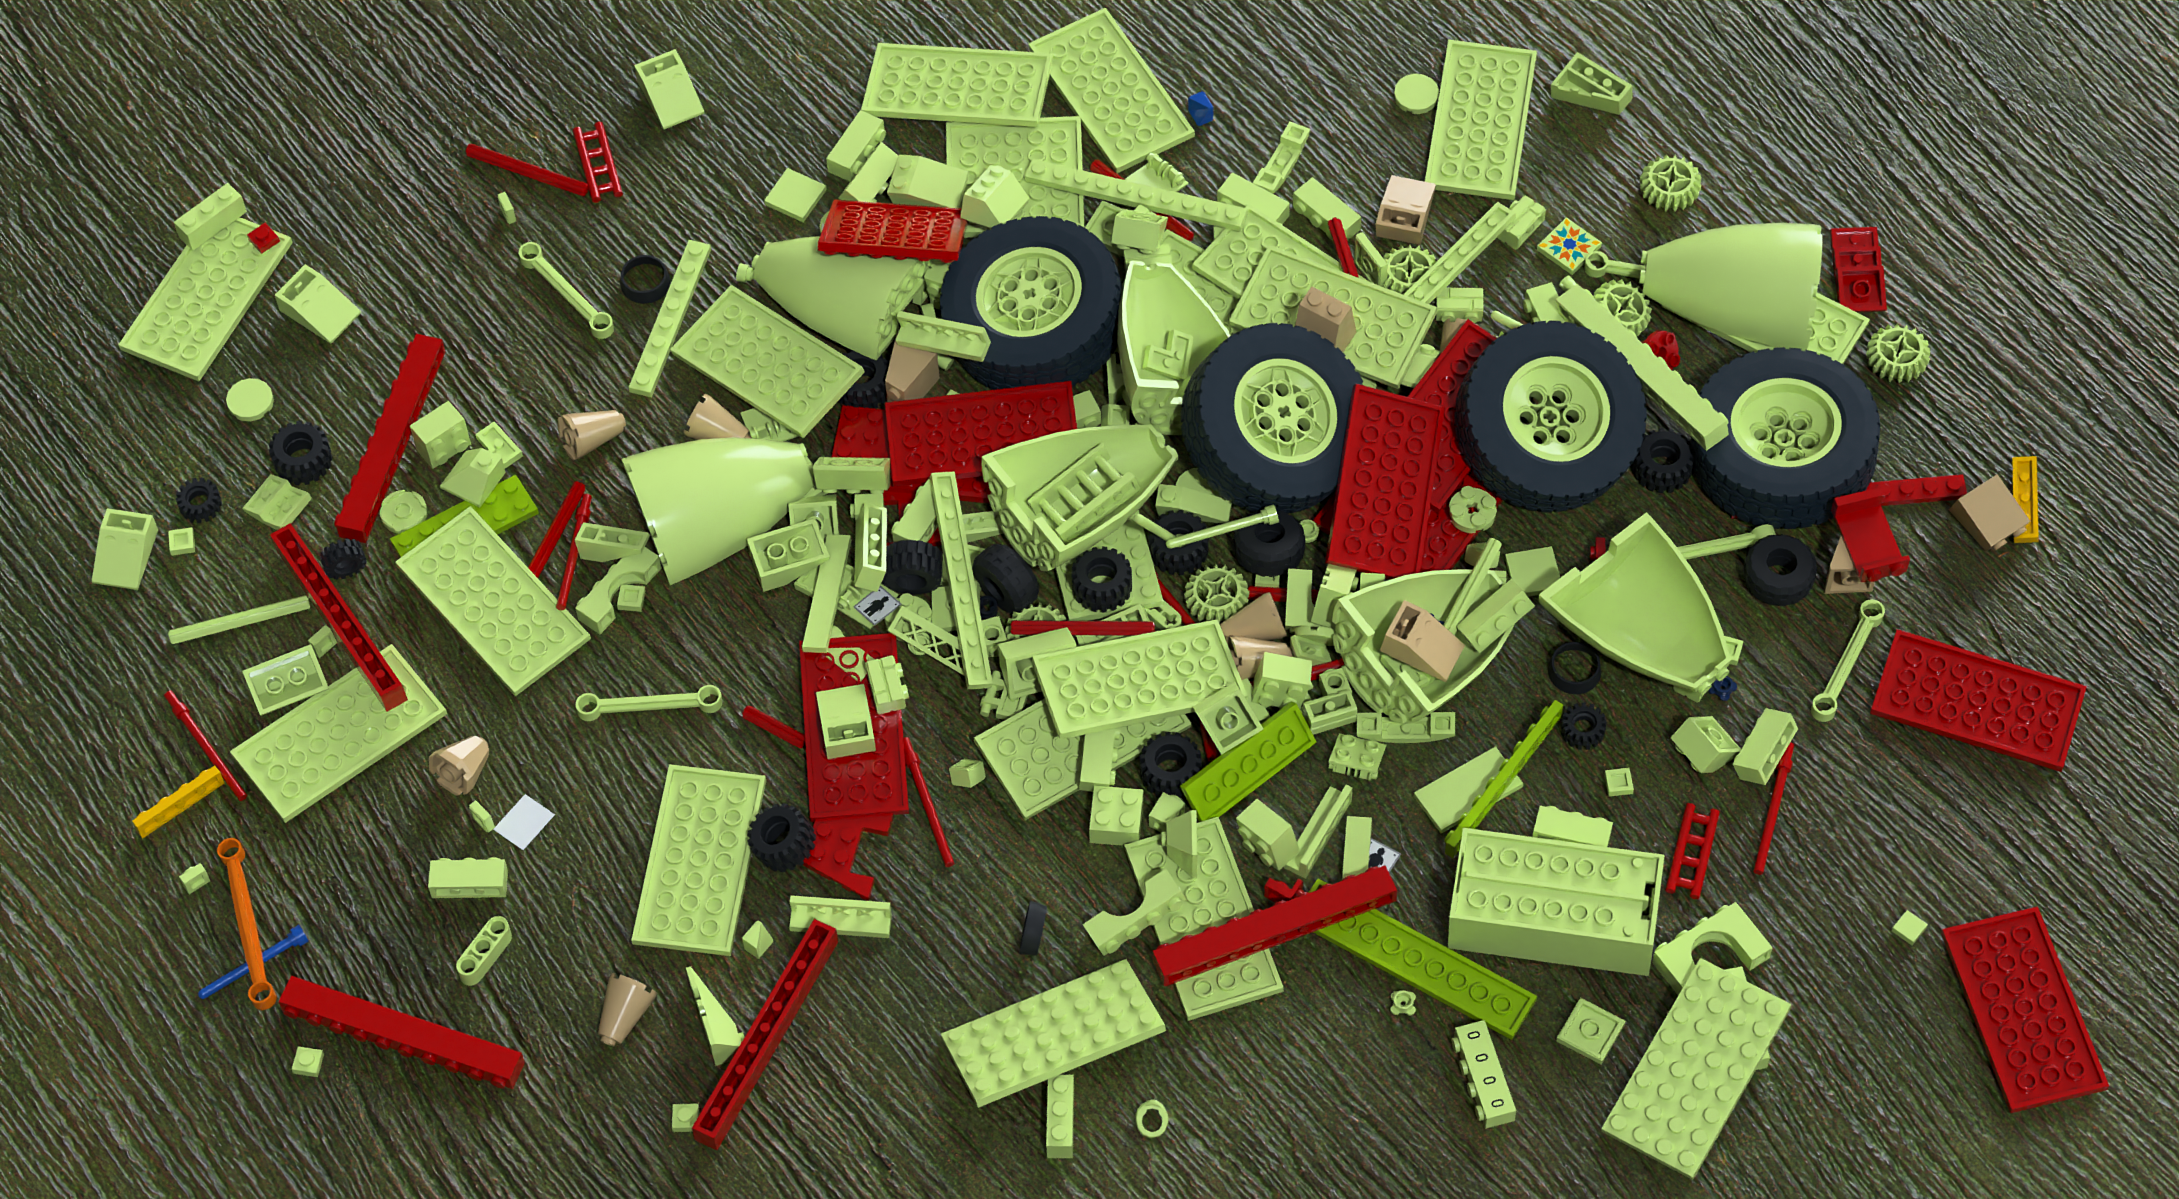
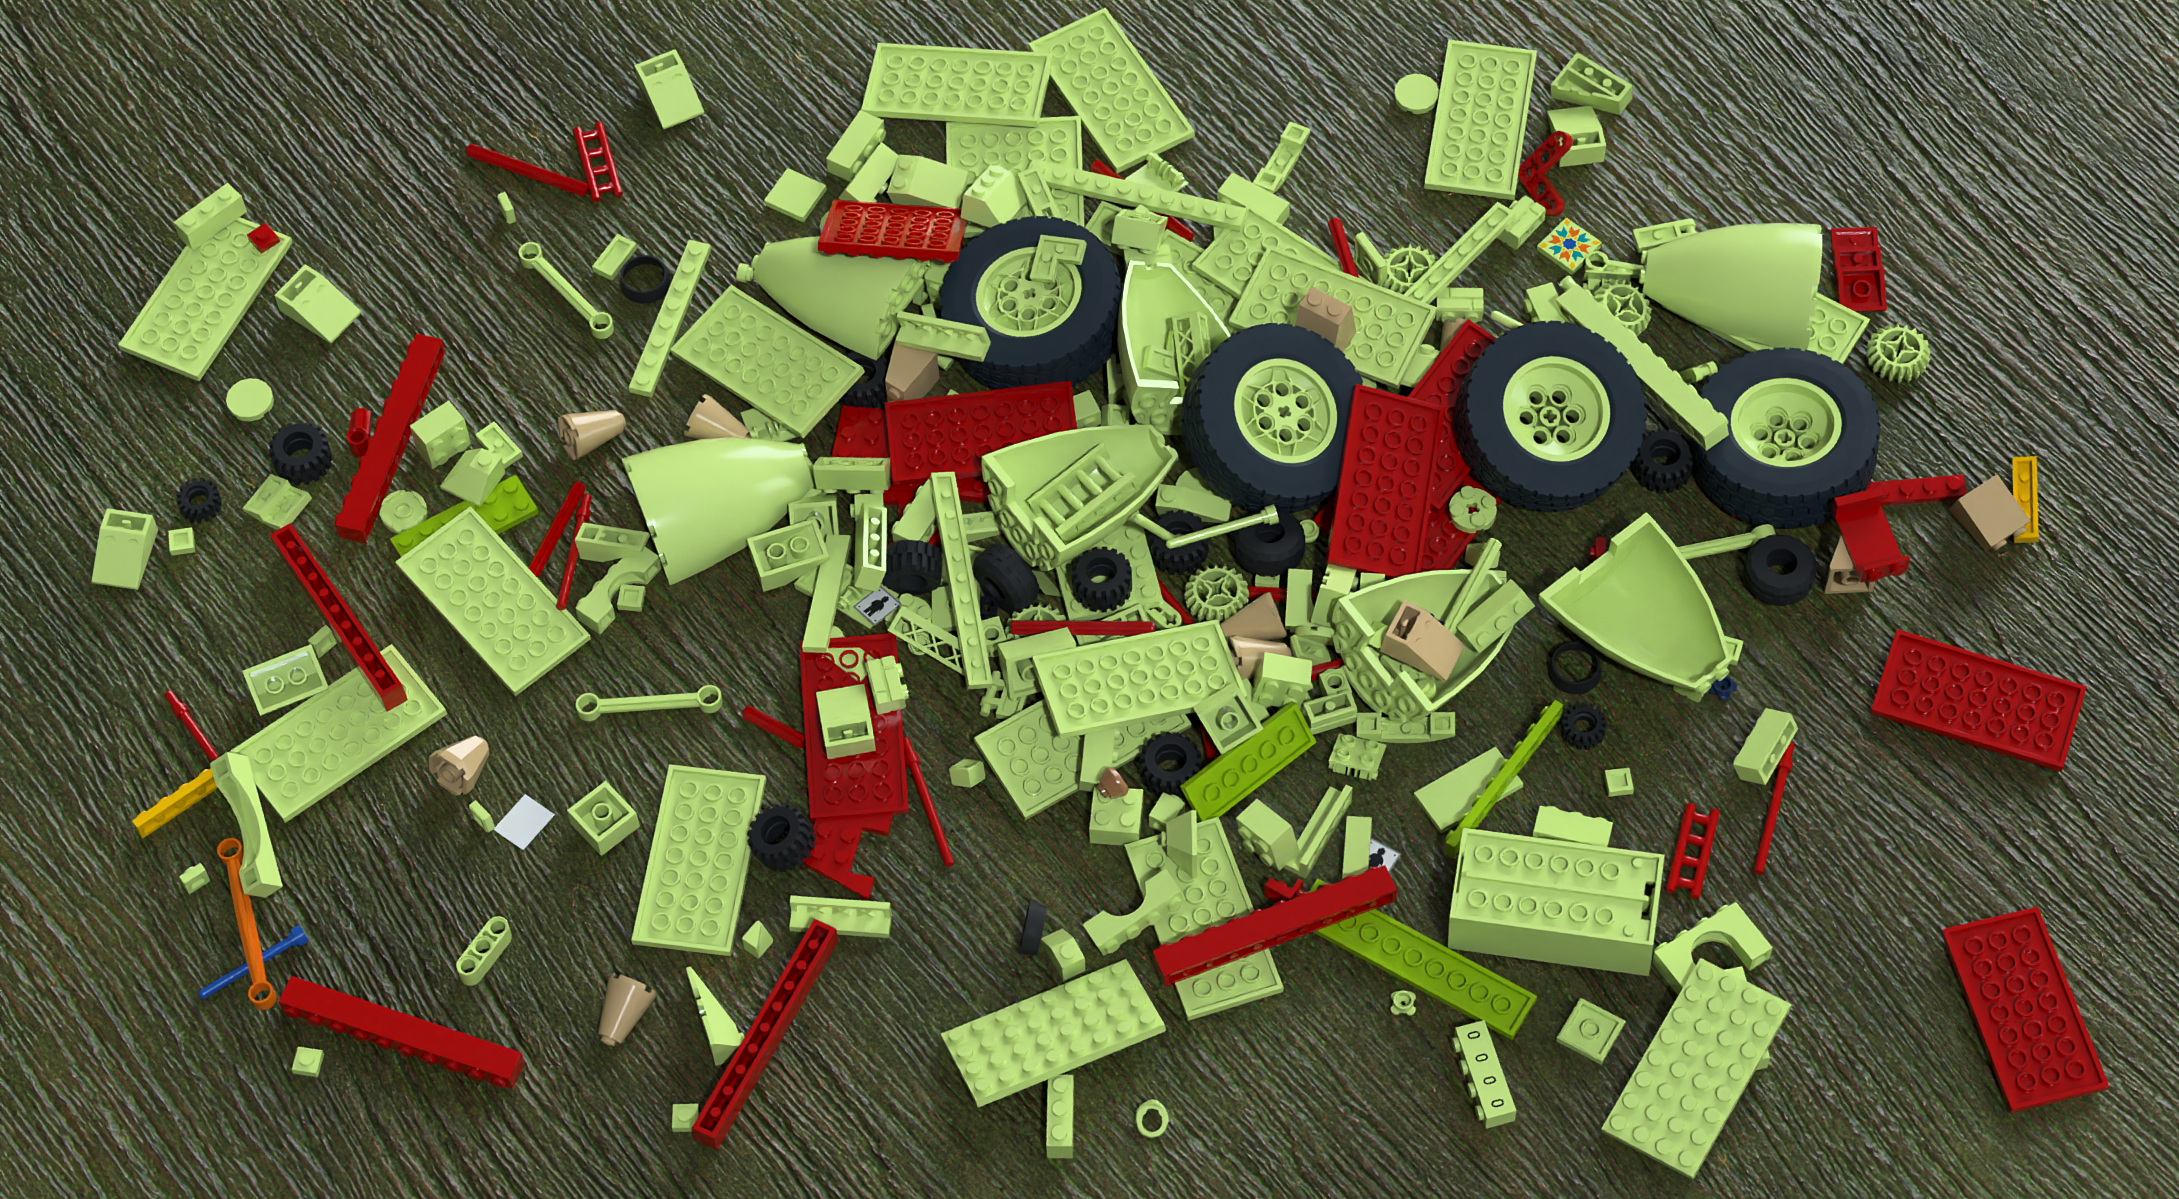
yellowish green axle [168,595,310,644] -> none
black tyre [320,539,367,580] -> none
yellowish green brick [428,857,508,898] -> none
blue slope [1188,91,1213,126] -> none
yellowish green brick [1293,177,1361,241] -> none
tan slope [1376,175,1436,245] -> none
yellowish green tile [1505,546,1560,597] -> none
yellowish green gear [1640,154,1702,212] -> none
red plate [1641,330,1680,370] -> none
yellowish green slope [1671,716,1741,773] -> none
yellowish green piece [1811,599,1885,722] -> none
yellowish green tile [1892,910,1928,945] -> none
none -> yellowish green arch [210,752,283,898]
none -> red piece [346,408,372,458]
none -> yellowish green brick [567,781,640,856]
none -> yellowish green tile [592,234,637,281]
none -> yellowish green plate [1017,166,1062,218]
none -> yellowish green plate [1030,235,1087,284]
none -> yellowish green sticker [1032,570,1062,597]
none -> yellowish green slope [1041,928,1086,981]
none -> medium nougat cone [1097,767,1129,799]
none -> yellowish green fence [1172,311,1211,397]
none -> yellowish green slope [1368,621,1389,650]
none -> yellowish green plate [1416,679,1437,700]
none -> red beam [1518,131,1573,216]
none -> yellowish green slope [1547,106,1606,167]
none -> yellowish green hinge [1583,267,1632,295]
none -> yellowish green plate [1632,219,1698,253]
none -> yellowish green plate [1678,361,1718,384]

